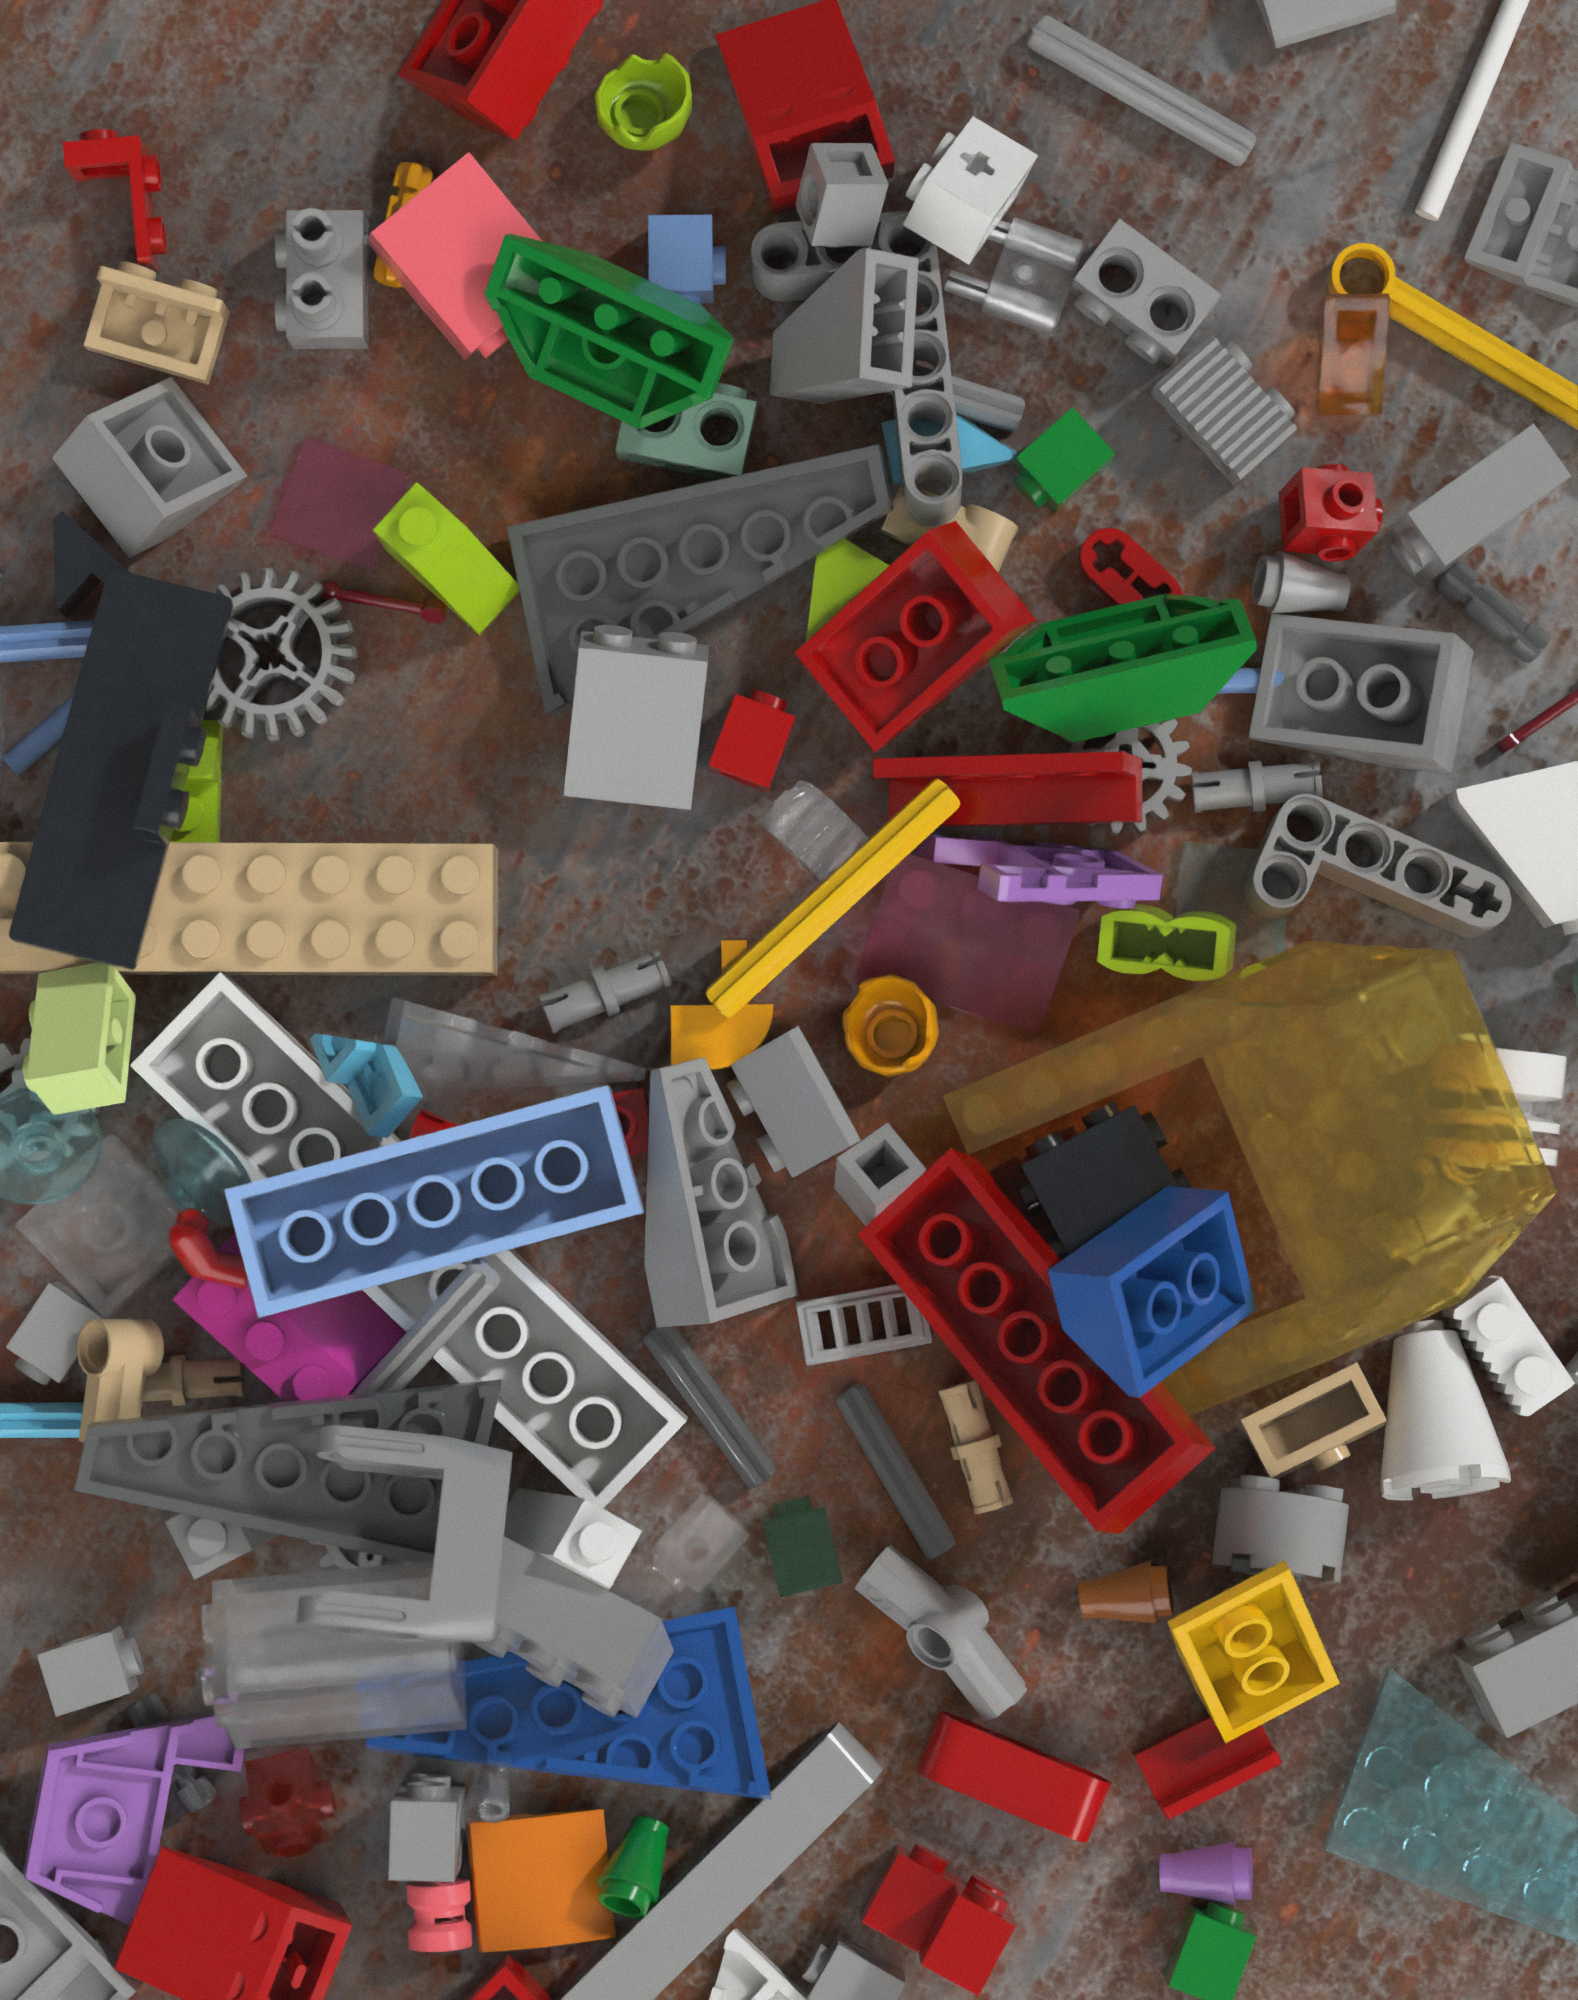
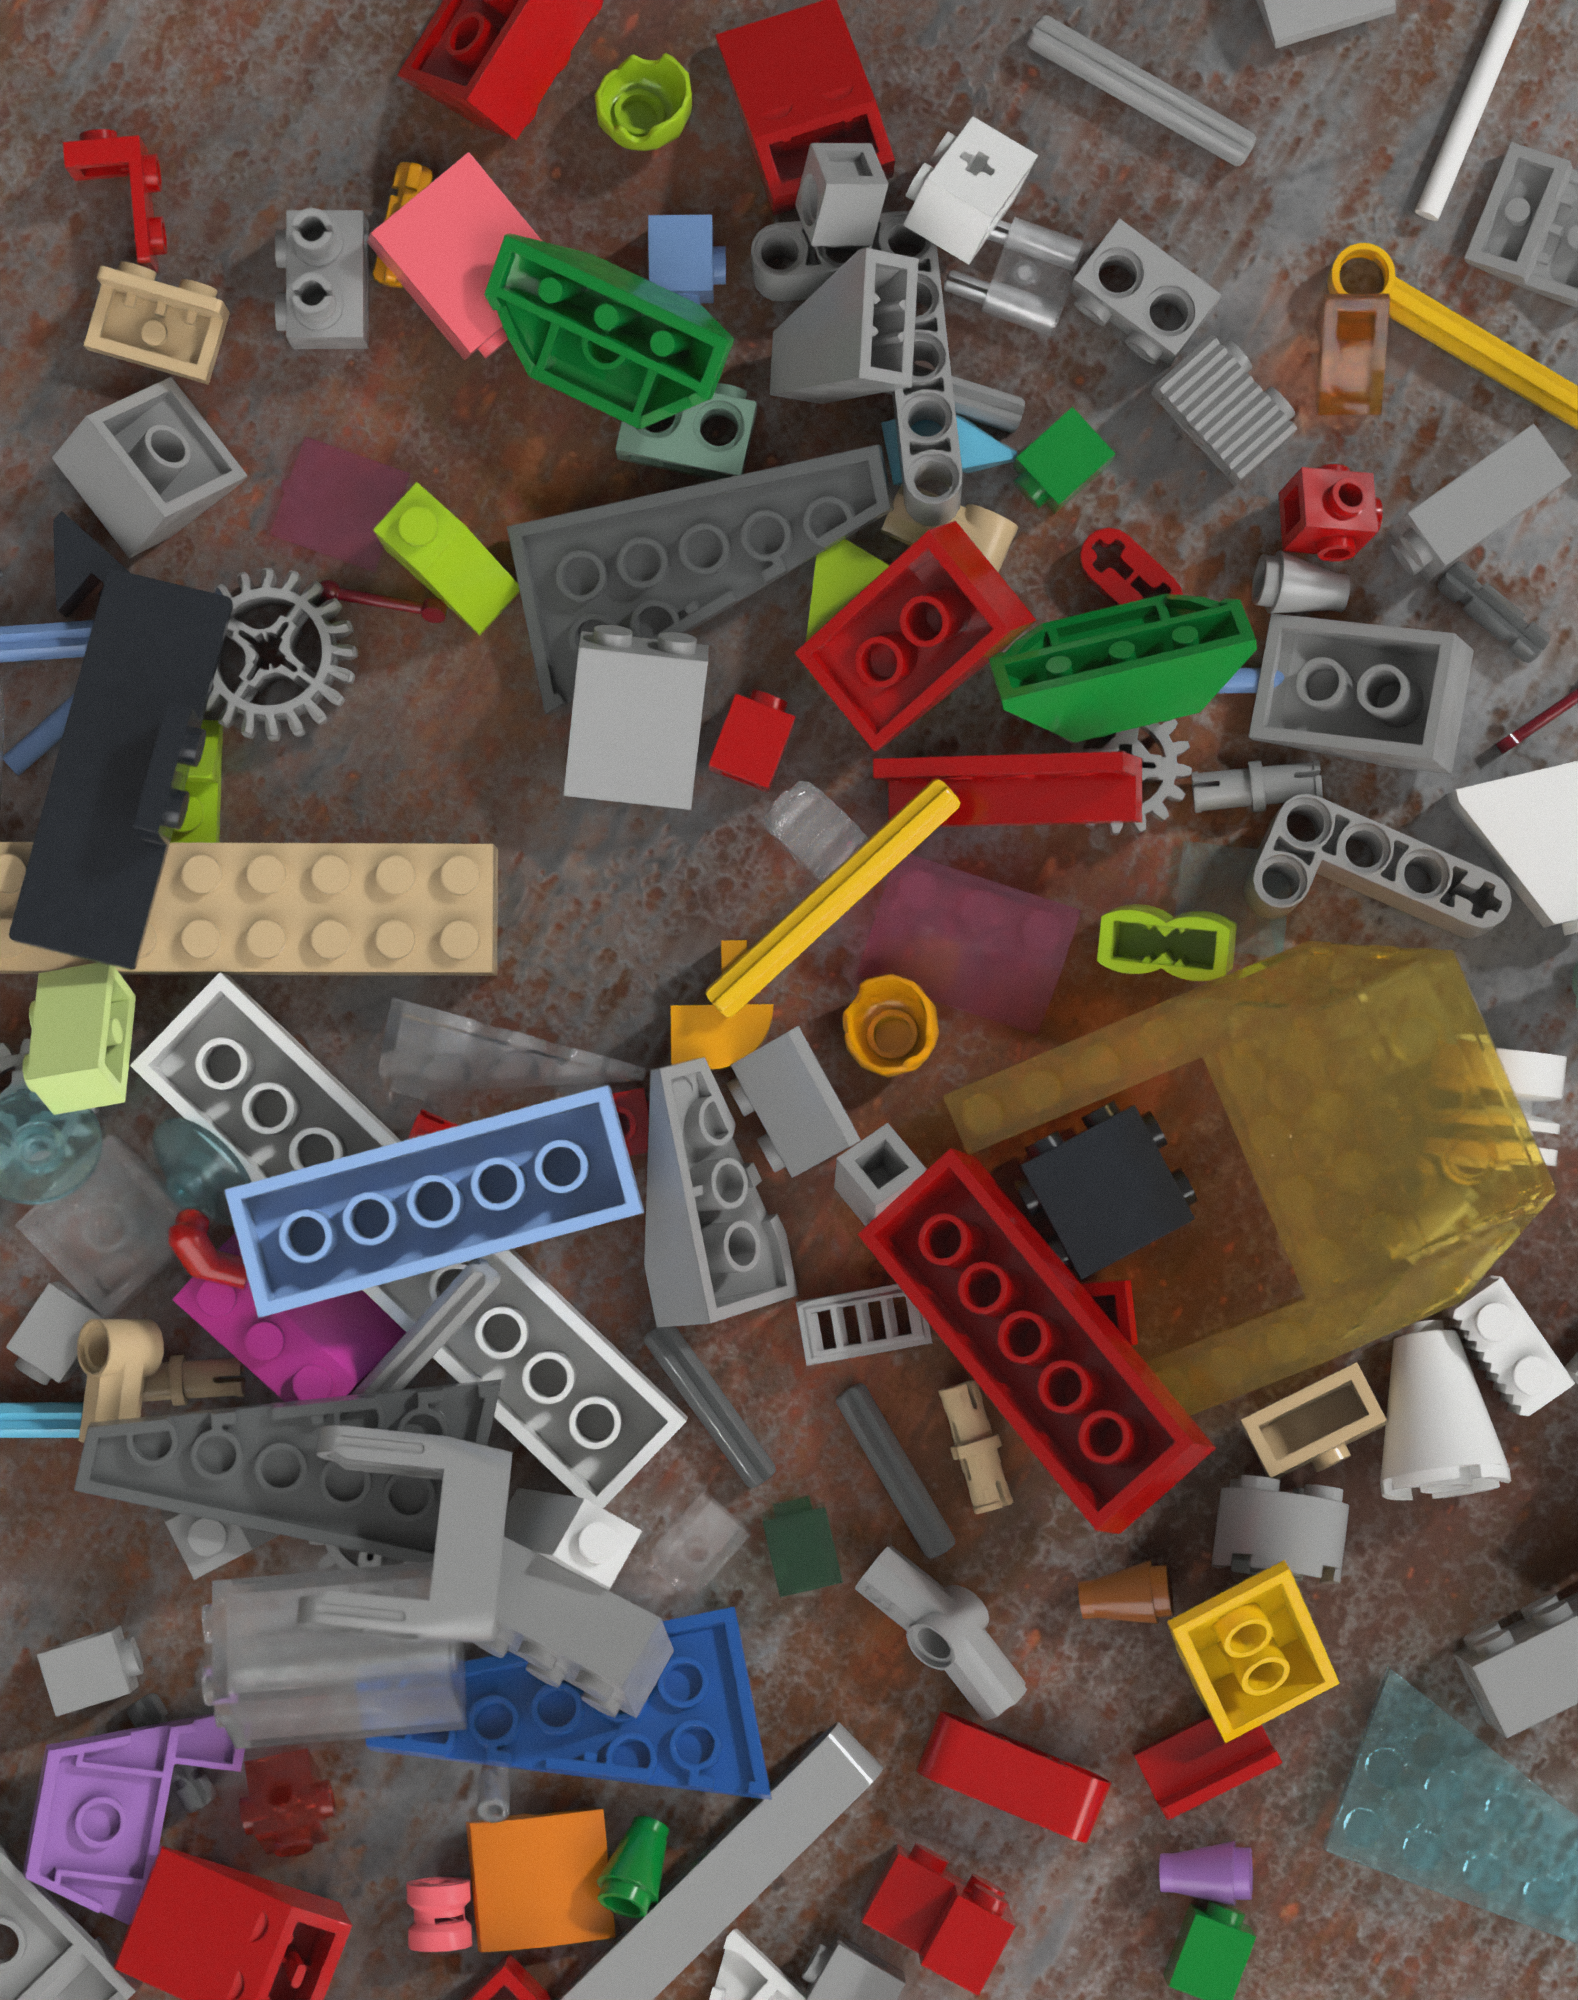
medium azure slope [310,1033,423,1138] -> none
light grey brick [388,1773,466,1882] -> none
light grey pin [538,949,672,1033] -> none
medium lavender wing [915,829,1163,909] -> none
blue slope [1048,1186,1256,1398] -> none

